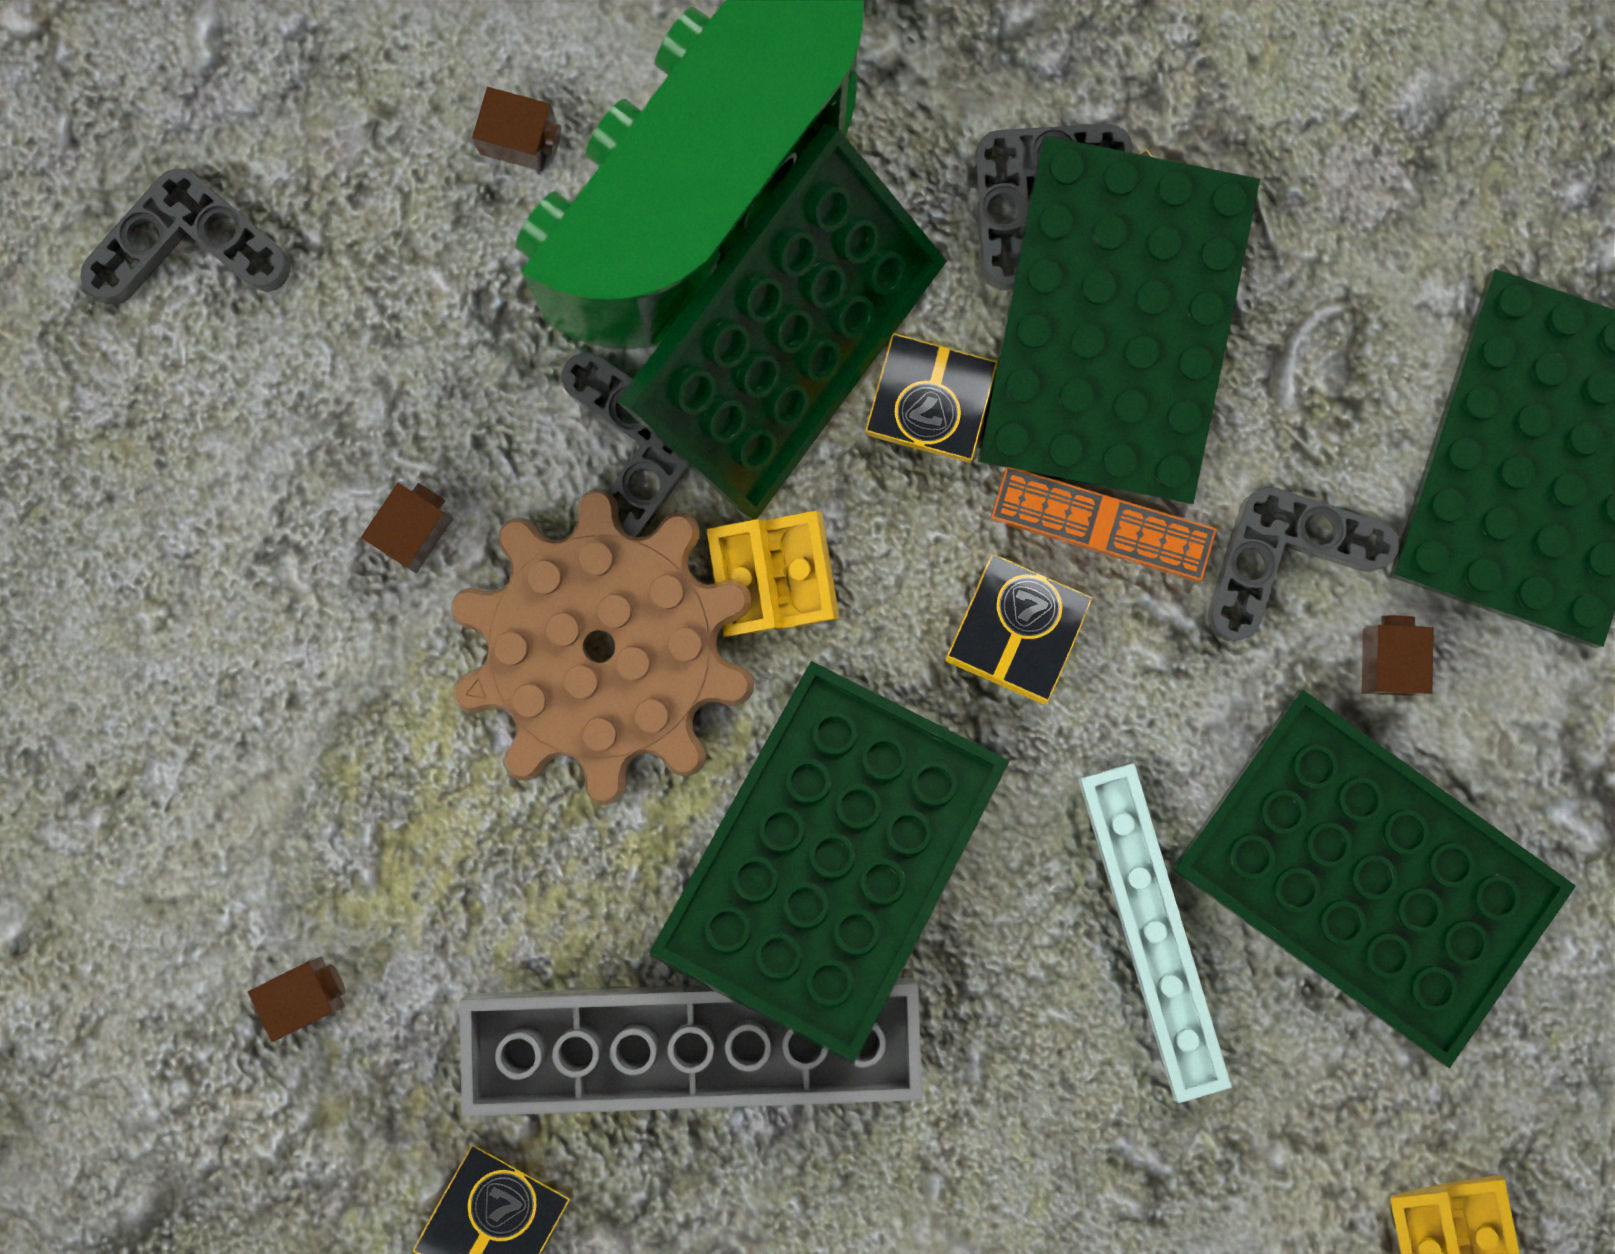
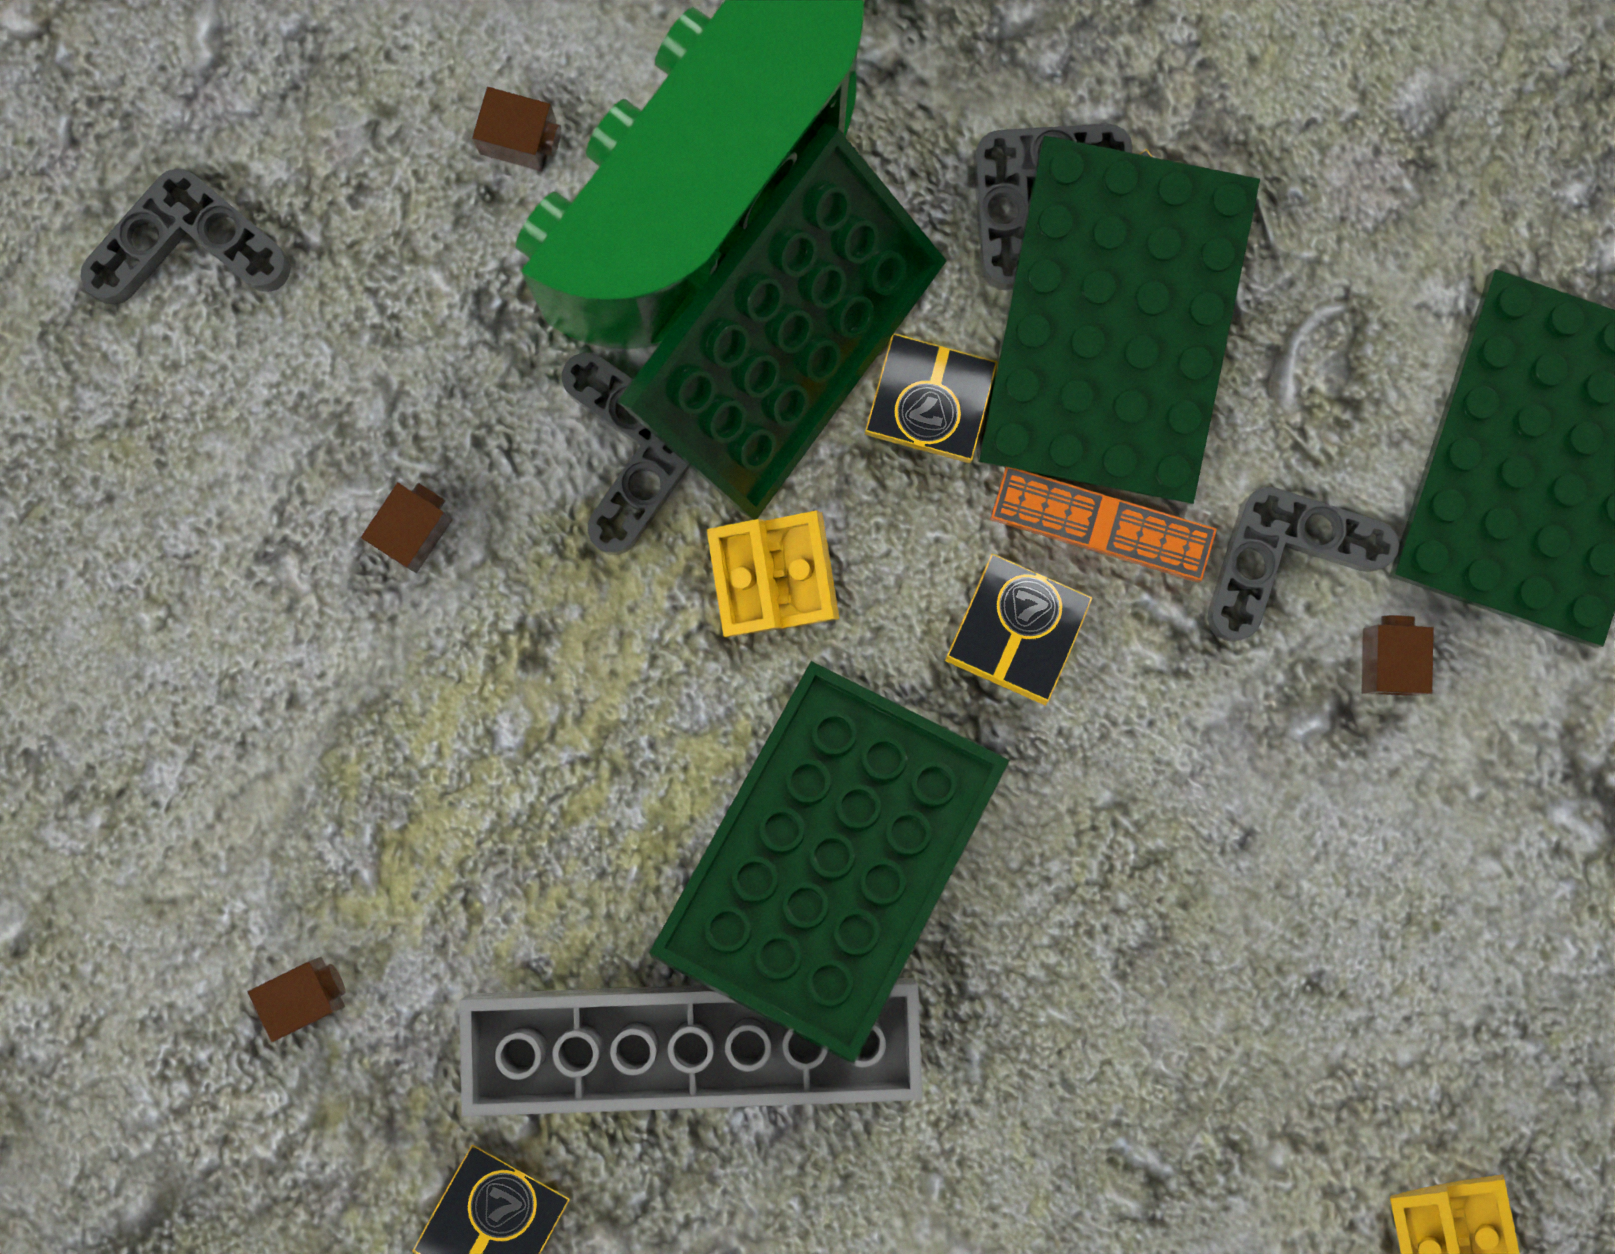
medium nougat plate [451,488,754,805] -> none
light aqua plate [1078,763,1232,1104] -> none
dark green plate [1171,689,1576,1068] -> none

